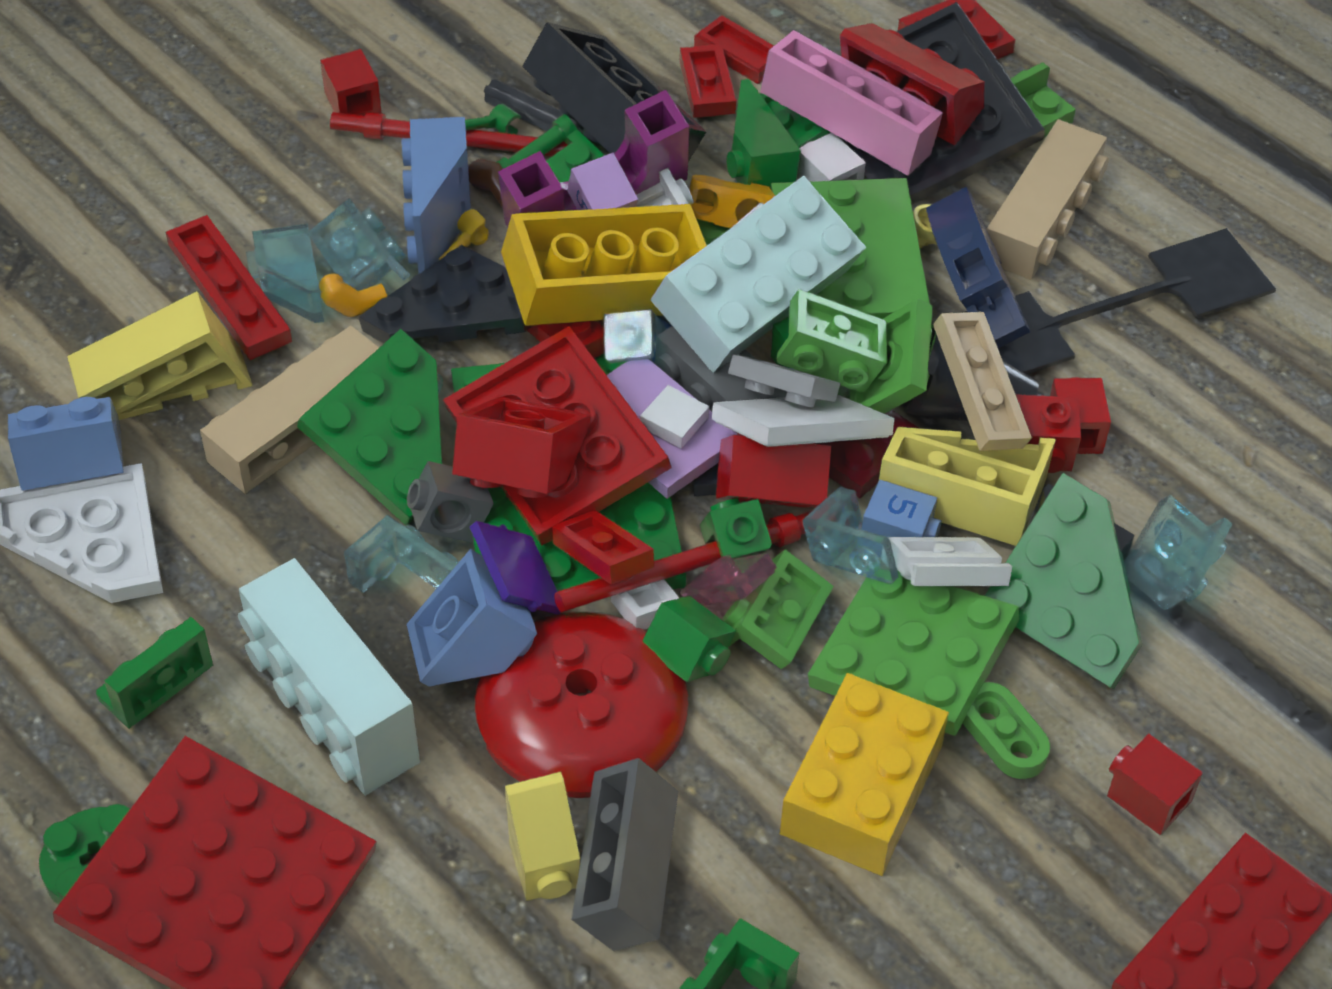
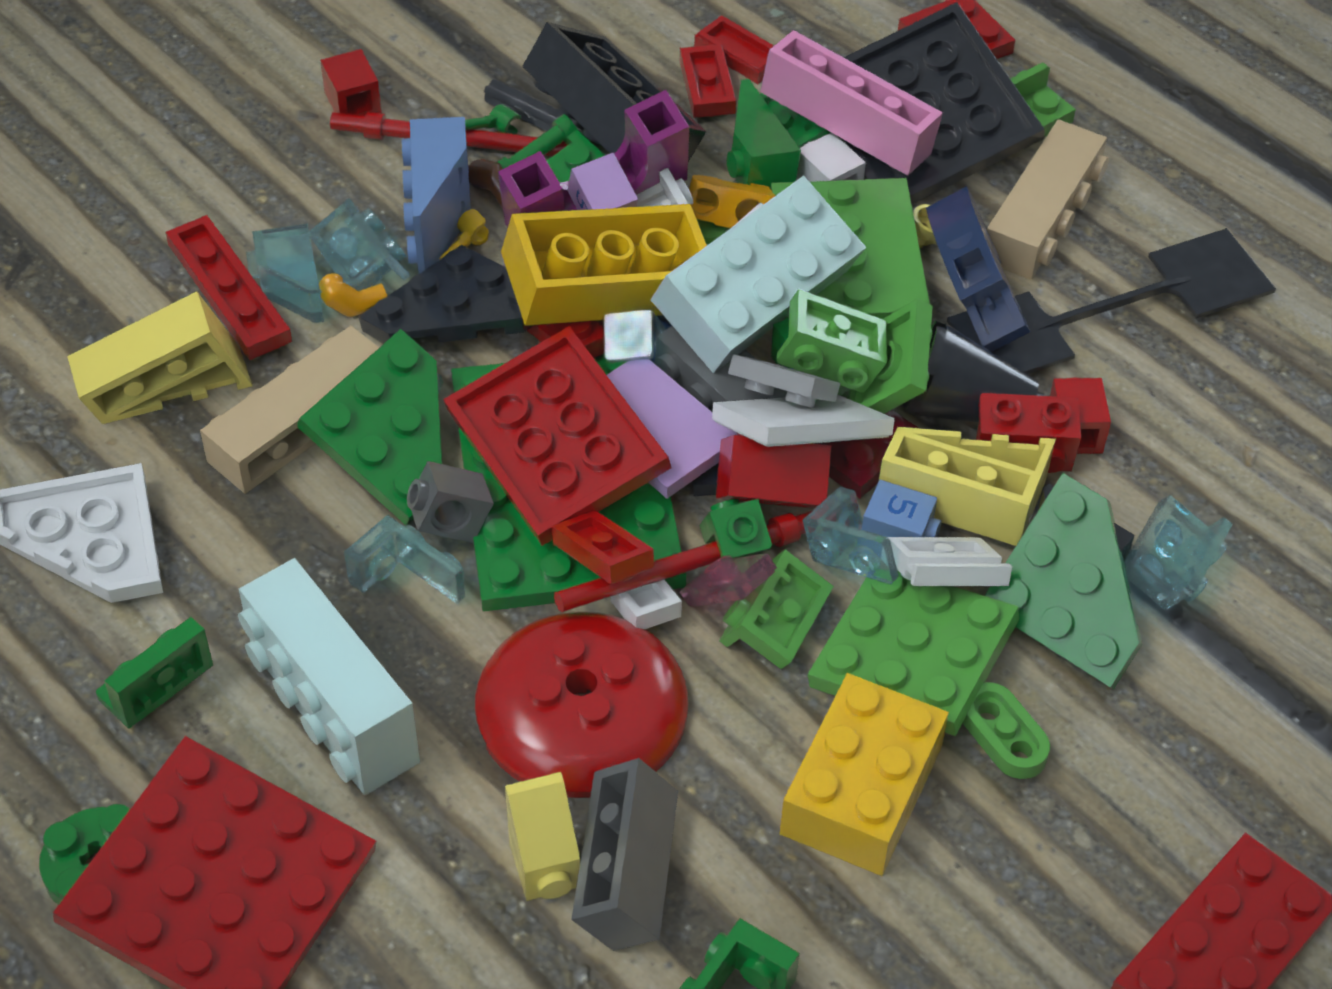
medium blue slope [8,397,124,491] -> none
medium blue slope [406,549,537,686] -> none
red slope [452,397,591,498] -> none
dark purple piece [470,521,561,614] -> none
white tile [640,385,709,449] -> none
green brick [642,596,736,682] -> none
red slope [840,23,985,145] -> none
tan plate [933,312,1032,451] -> none
red brick [1107,734,1203,835] -> none

